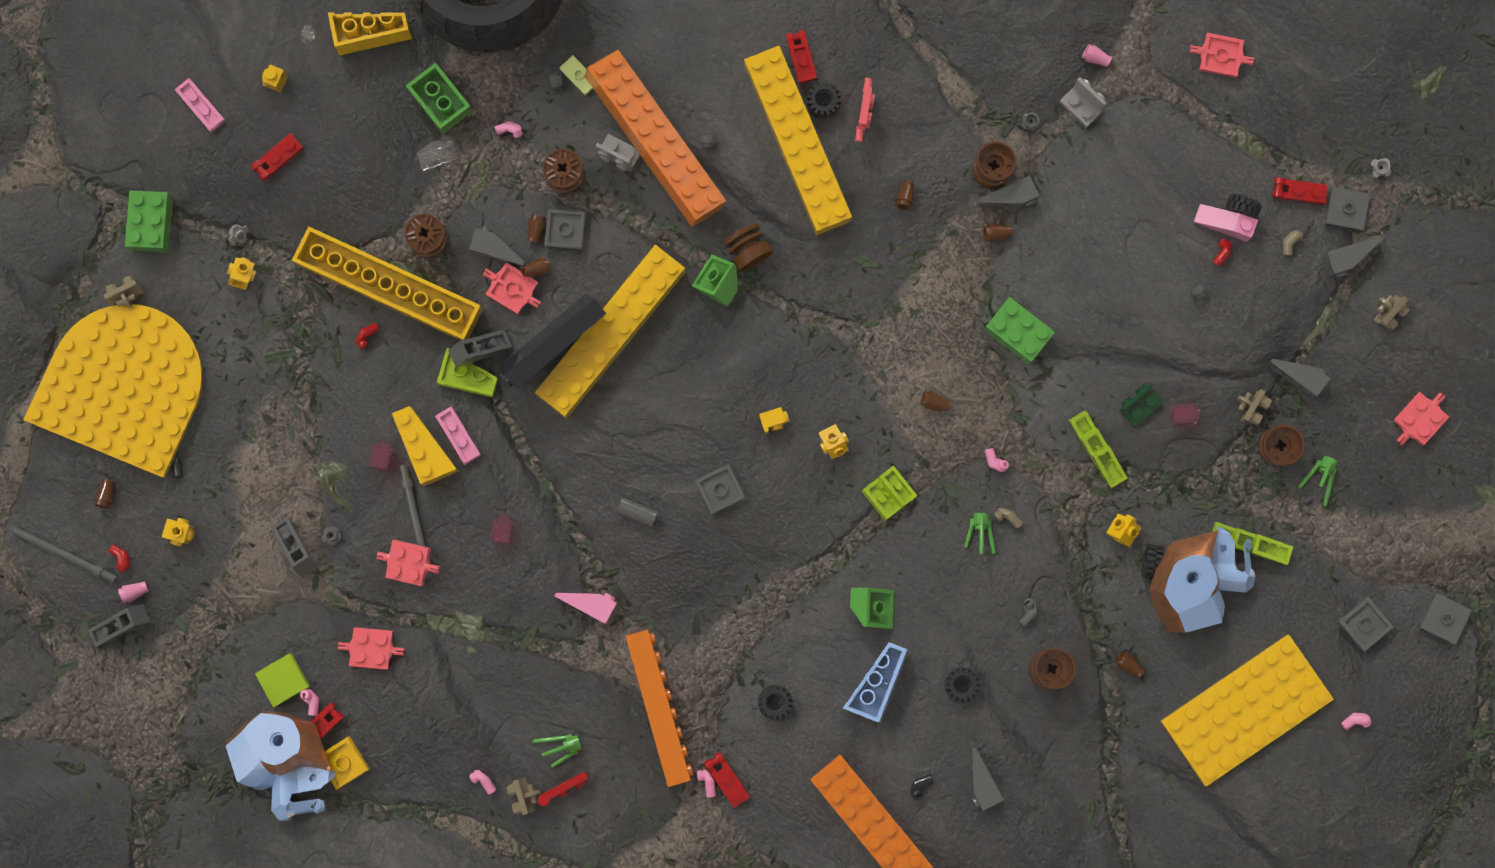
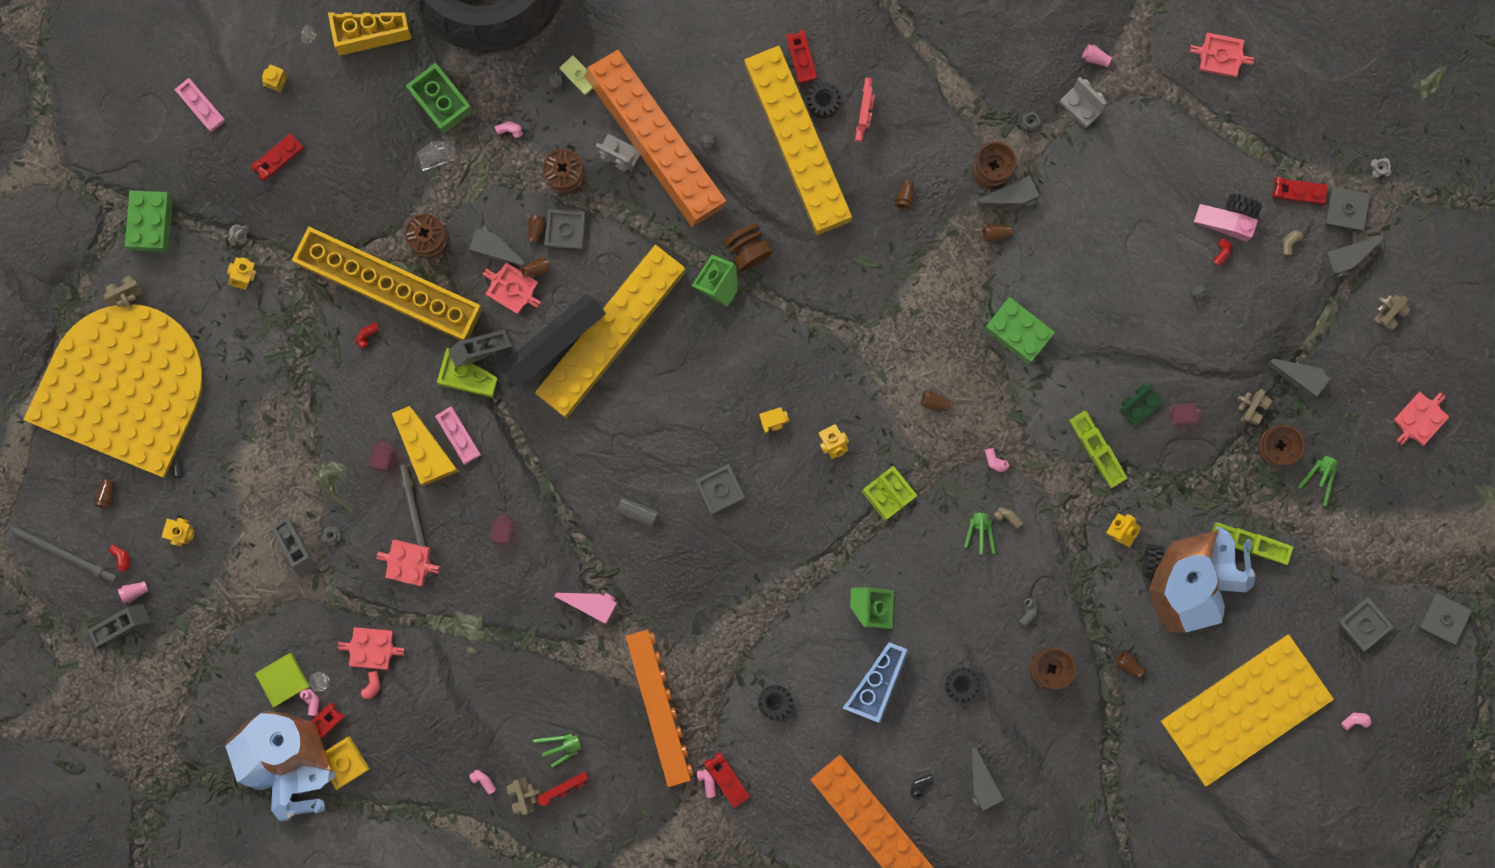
none -> clear tile [309,672,330,692]
none -> coral arm [361,671,380,699]

